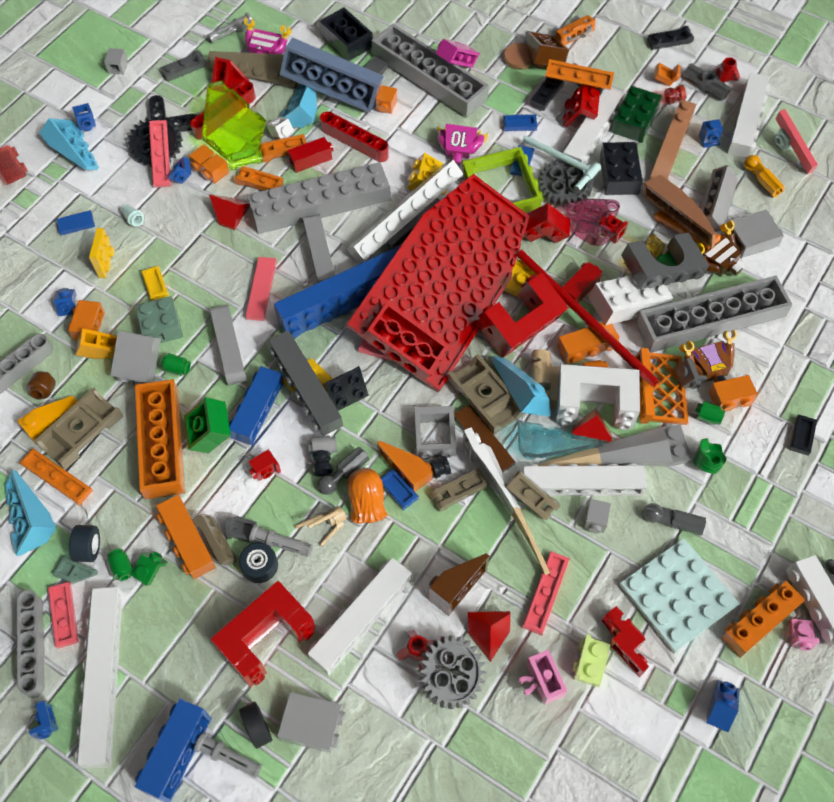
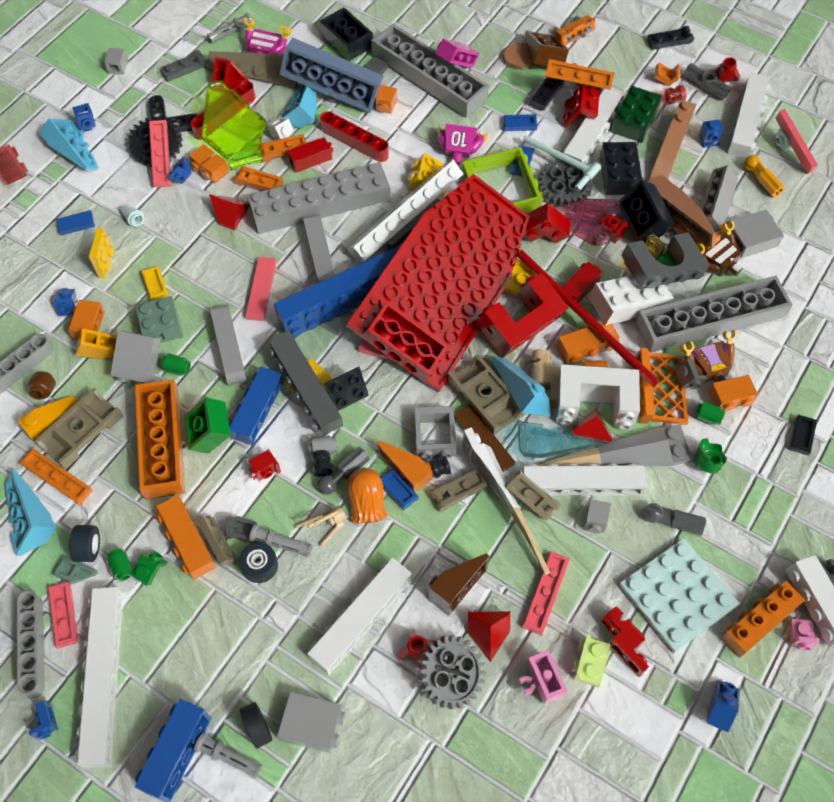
red piece [211,580,316,688] -> none
none -> black brick [617,180,676,247]

